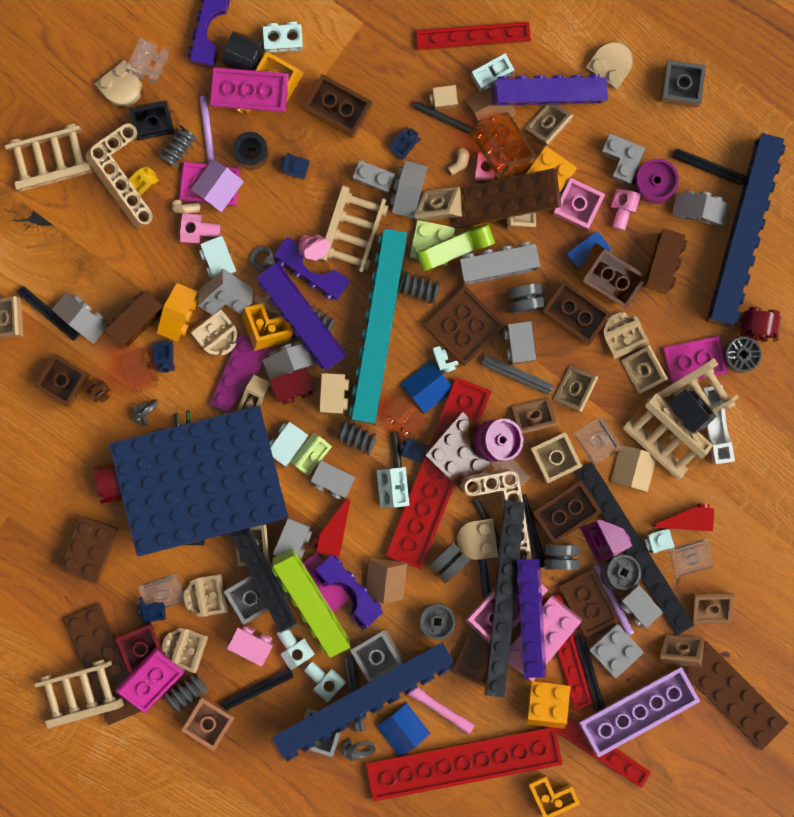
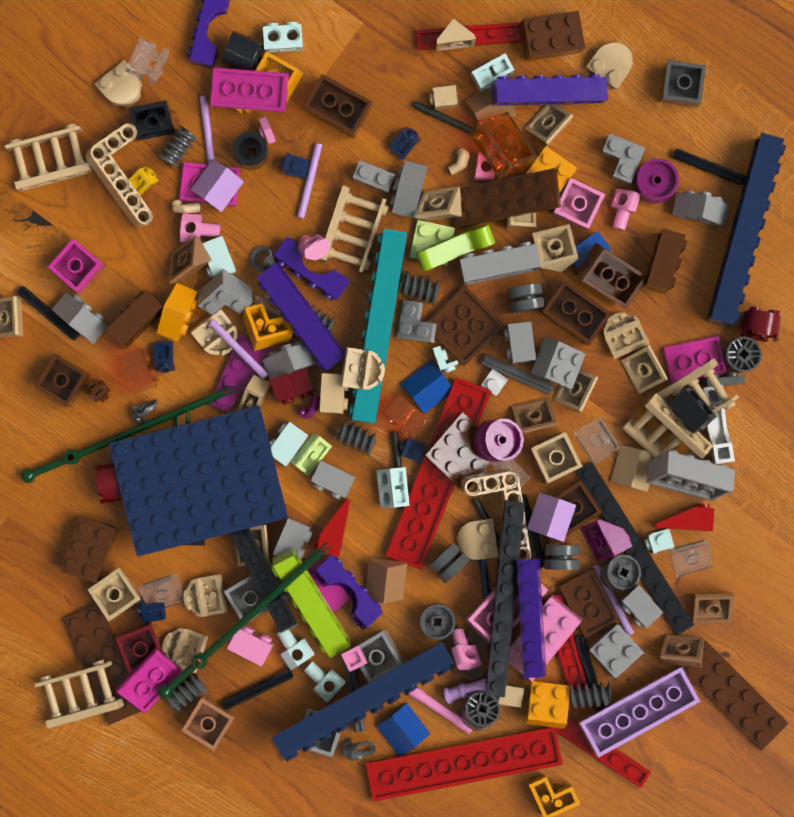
none -> dark green bar [21,386,235,483]
none -> dark pink brick [48,238,105,294]
none -> tan slope [88,568,141,622]
none -> dark green bar [157,542,331,700]
none -> medium nougat slope [169,235,212,284]
none -> lavender bar [209,319,268,379]
none -> bright pink plate [258,116,276,144]
none -> lavender bar [297,143,323,219]
none -> magenta arm [298,395,321,419]
none -> tan slope [341,348,385,389]
none -> bright pink plate [341,646,368,672]
none -> light grey plate [397,300,437,343]
none -> tan slope [436,19,476,51]
none -> lavender pin [444,678,486,704]
none -> bright pink piece [451,629,482,670]
none -> dark grey wheel [461,691,500,731]
none -> white plate [481,369,508,396]
none -> tan brick [495,684,524,708]
none -> reddish brown brick [519,11,586,61]
none -> lavender slope [527,492,576,542]
none -> light grey brick [531,337,585,389]
none -> tan slope [532,224,578,272]
none -> dark grey piece [571,682,611,708]
none -> light grey brick [647,450,735,501]
none -> dark grey plate [702,372,745,388]

